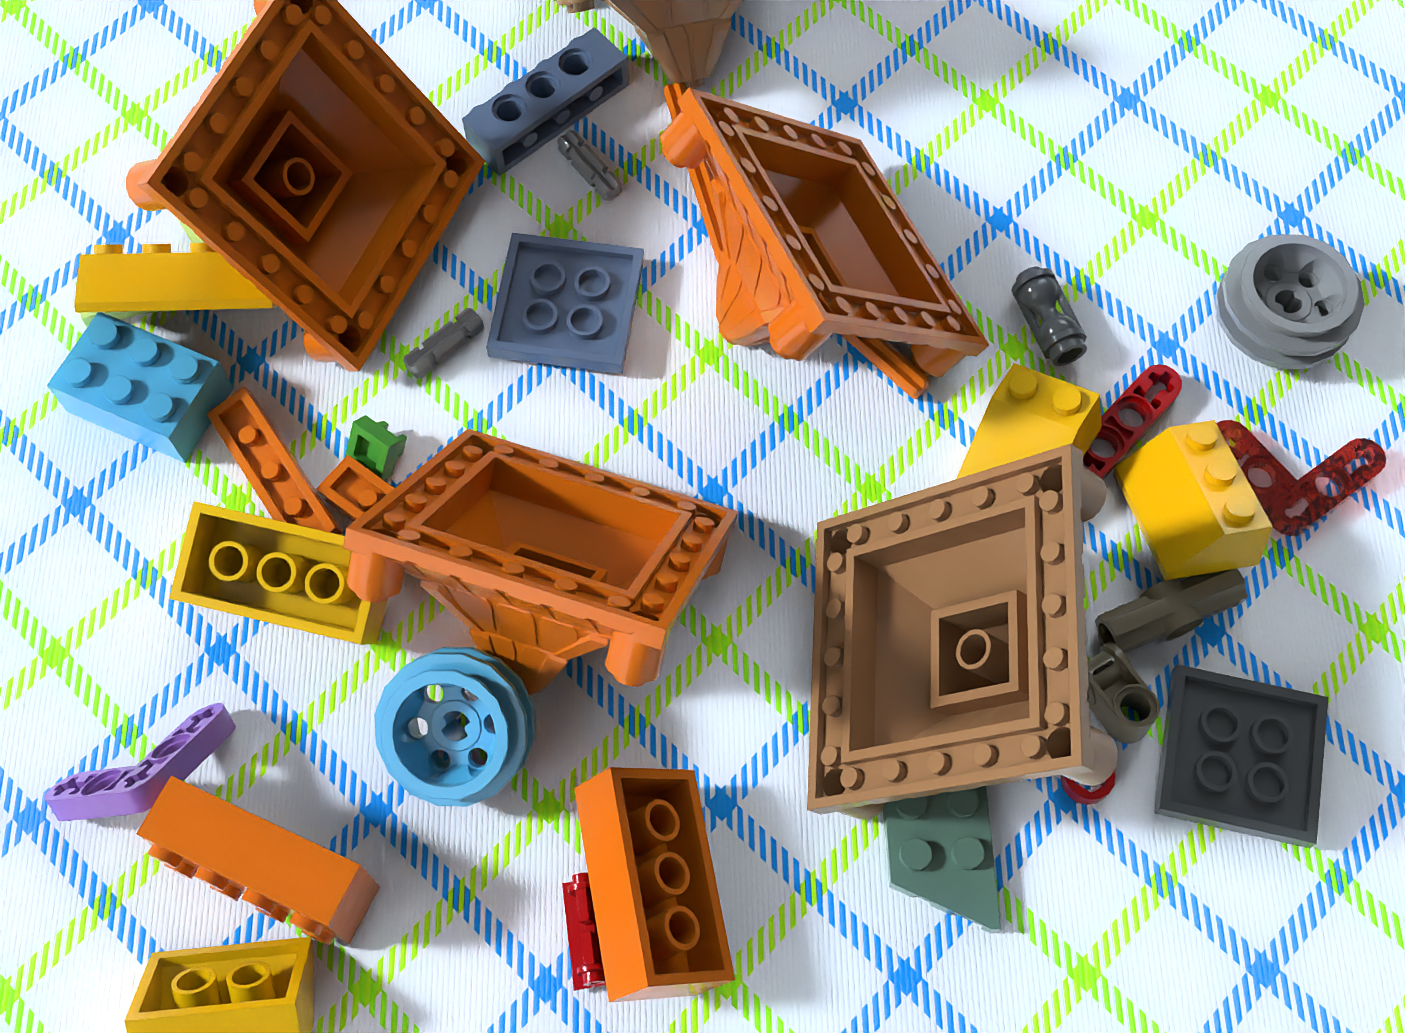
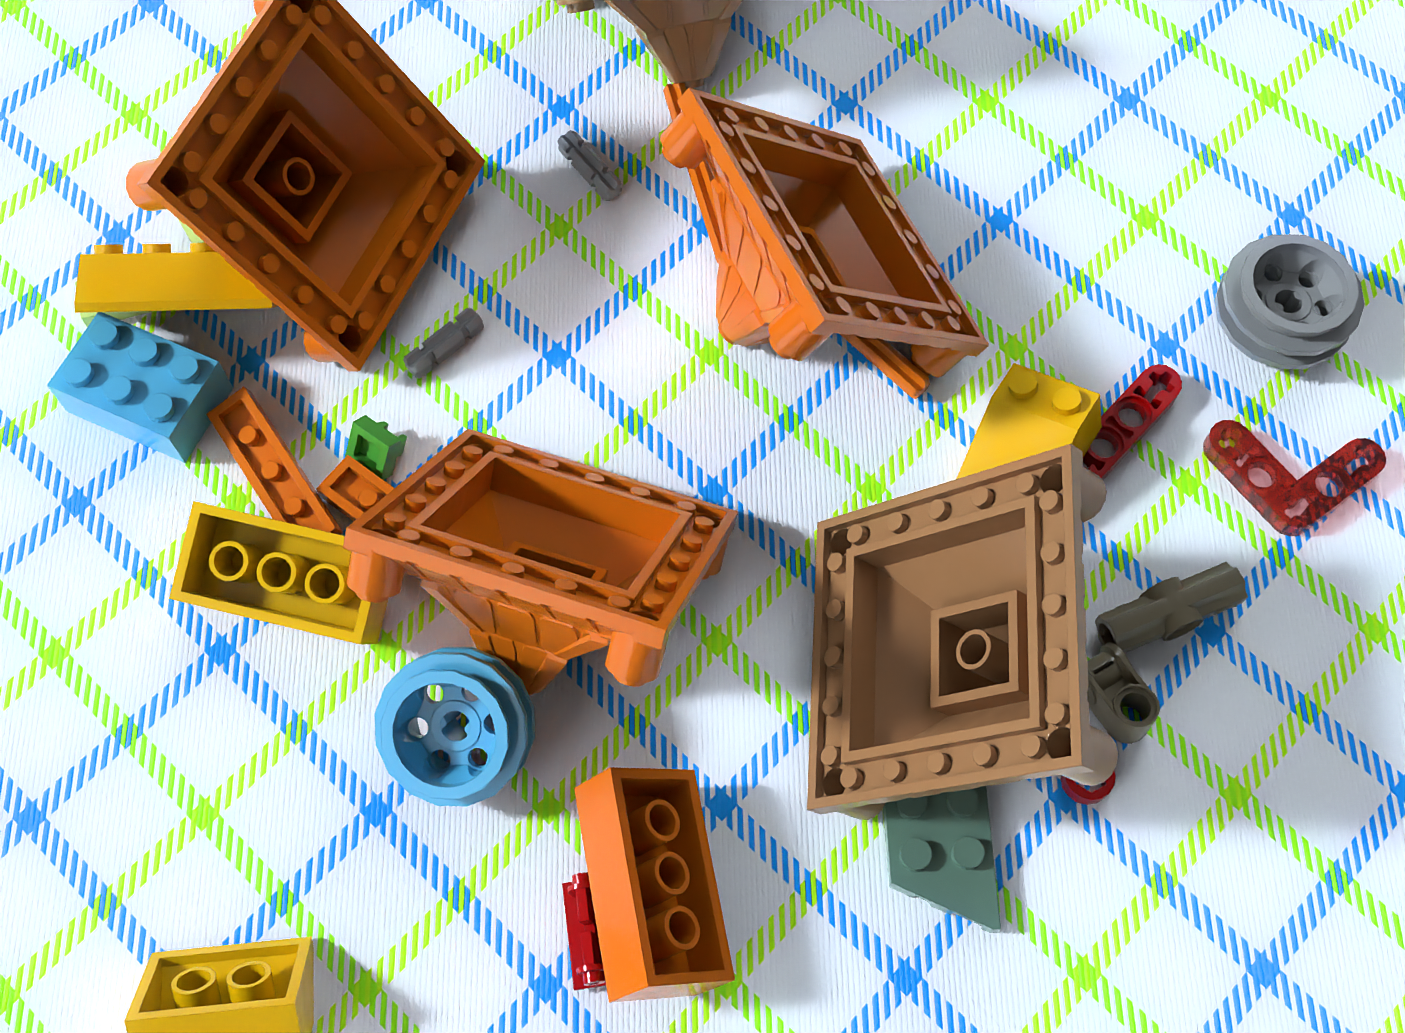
medium lavender beam [44,703,236,821] -> none
orange brick [136,776,380,946] -> none
sand blue brick [462,27,629,177] -> none
sand blue plate [486,233,644,374] -> none
dark grey piece [1011,266,1087,366] -> none
yellow slope [1114,420,1273,580] -> none
dark grey plate [1154,664,1328,849] -> none

